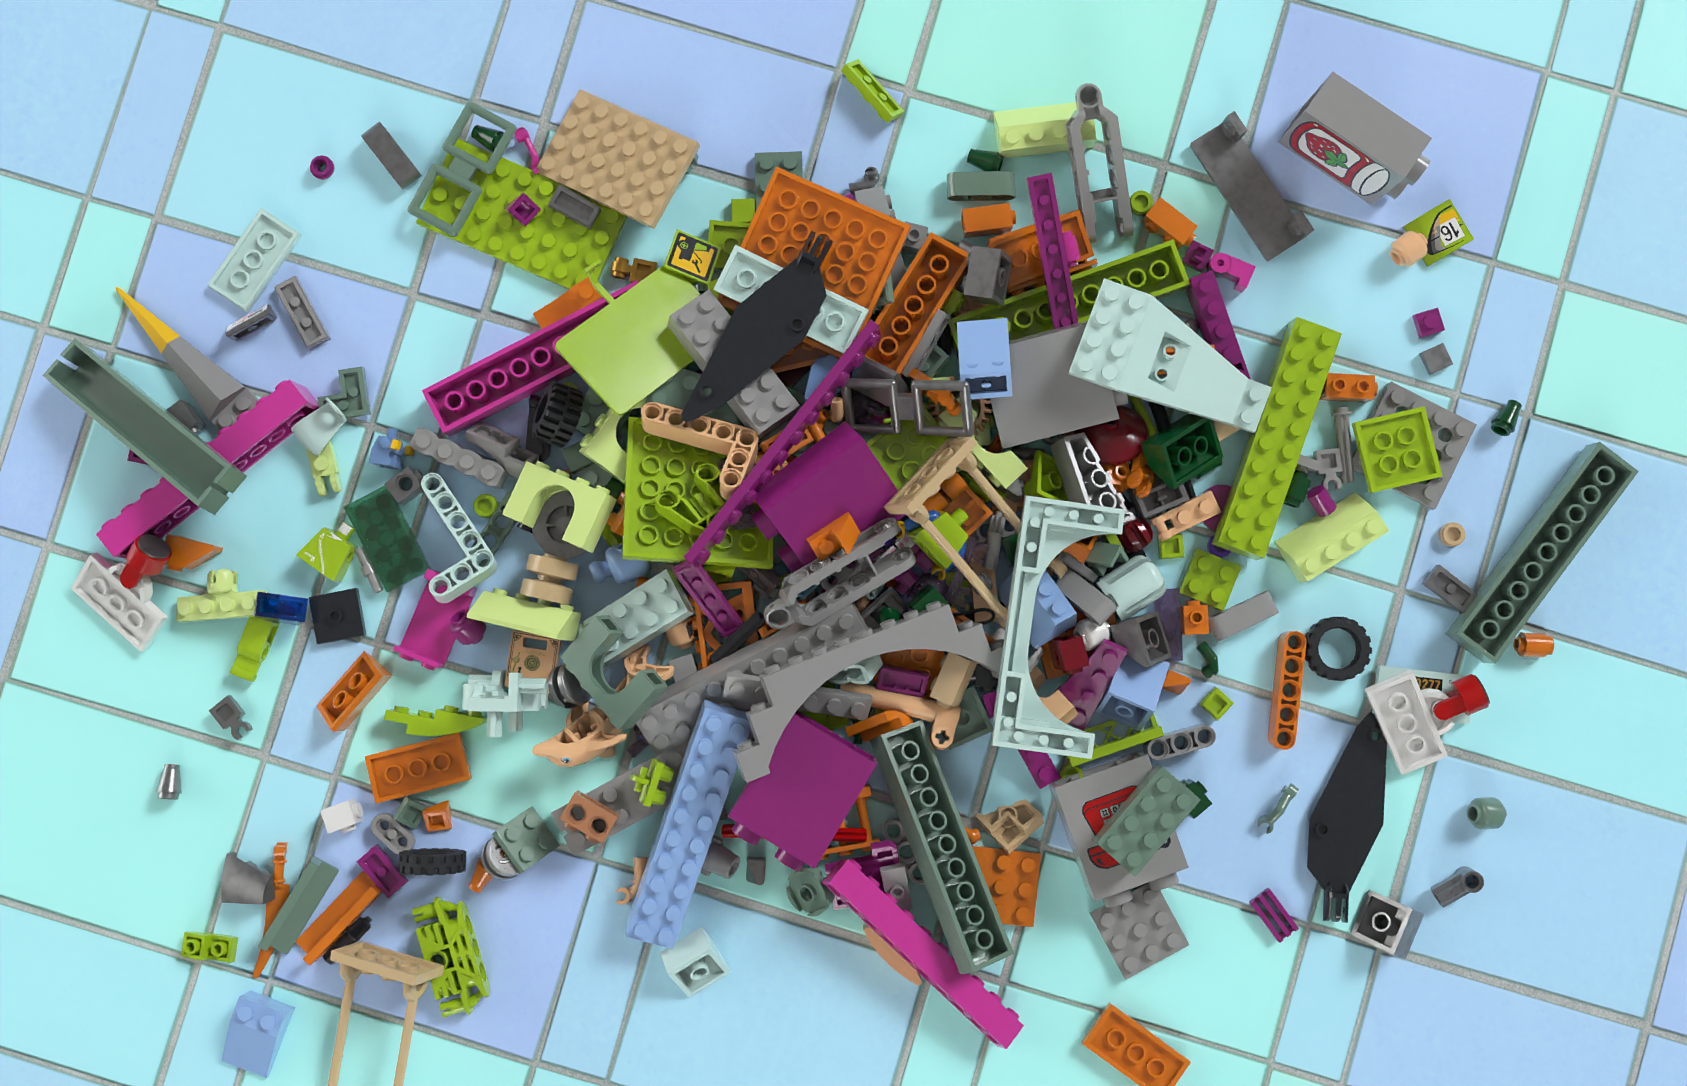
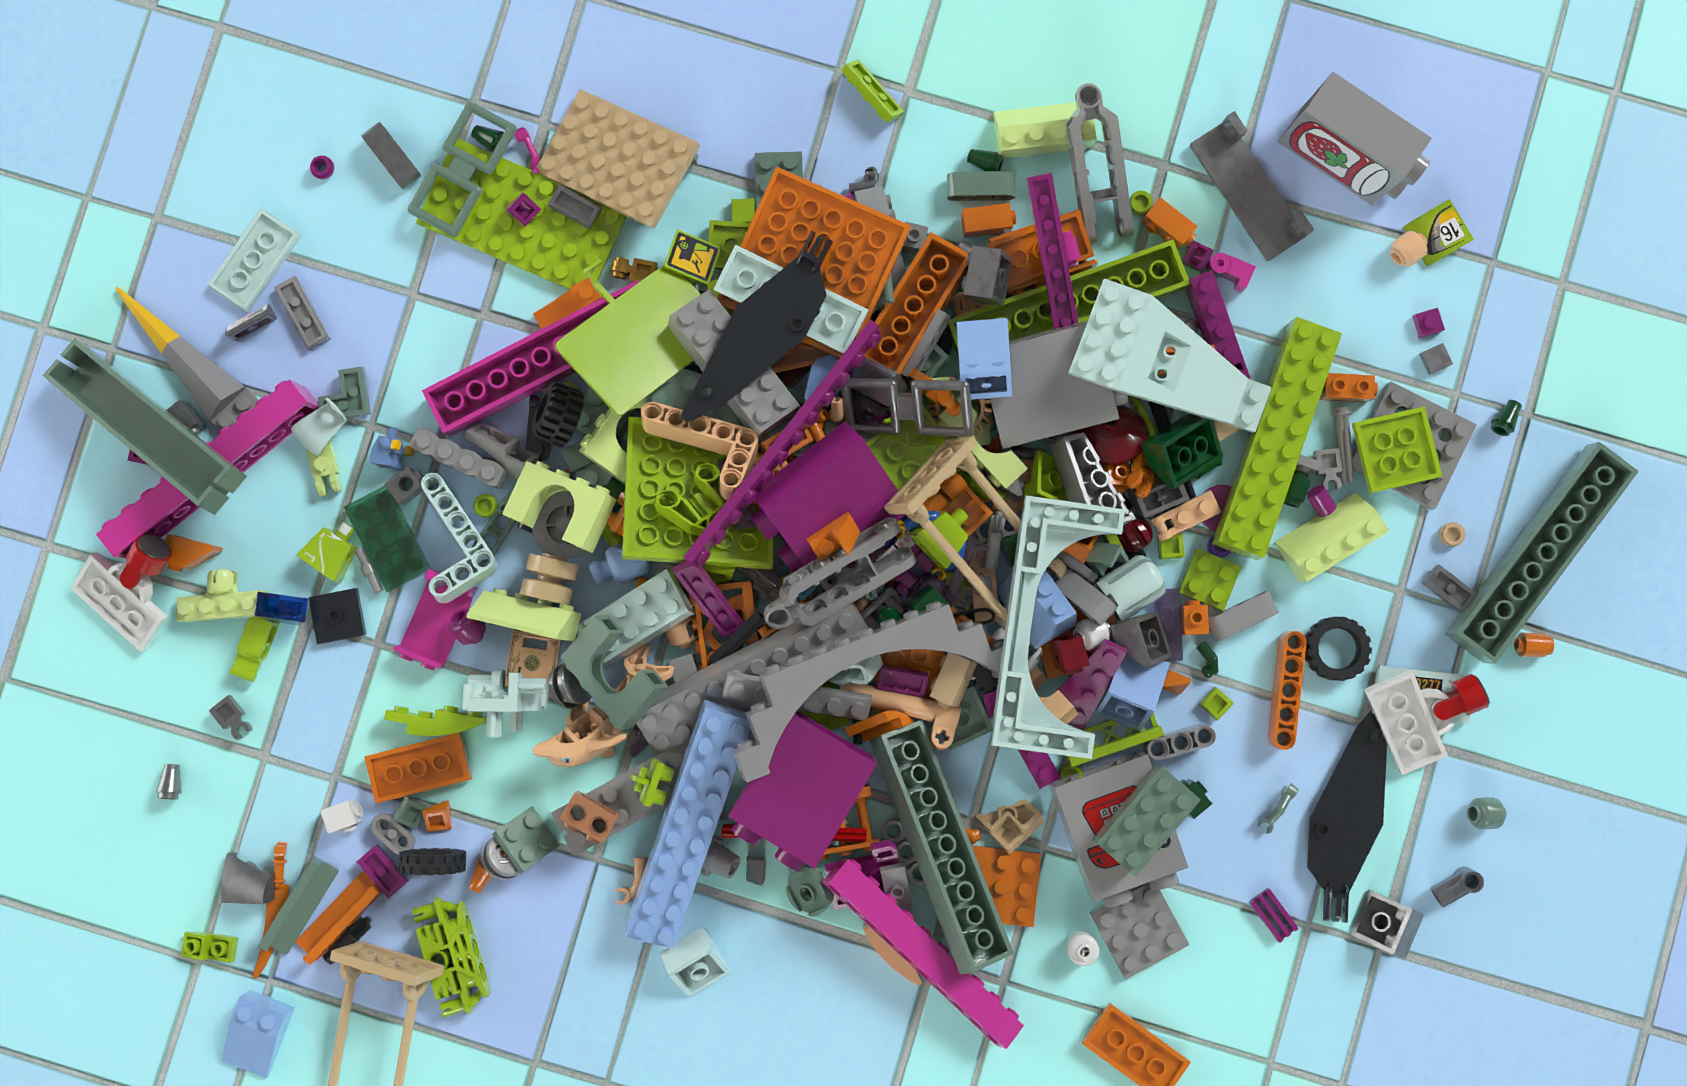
orange slope [316,651,393,732] -> none
lime tile [943,289,966,317] -> none
none -> white head [1066,932,1099,966]

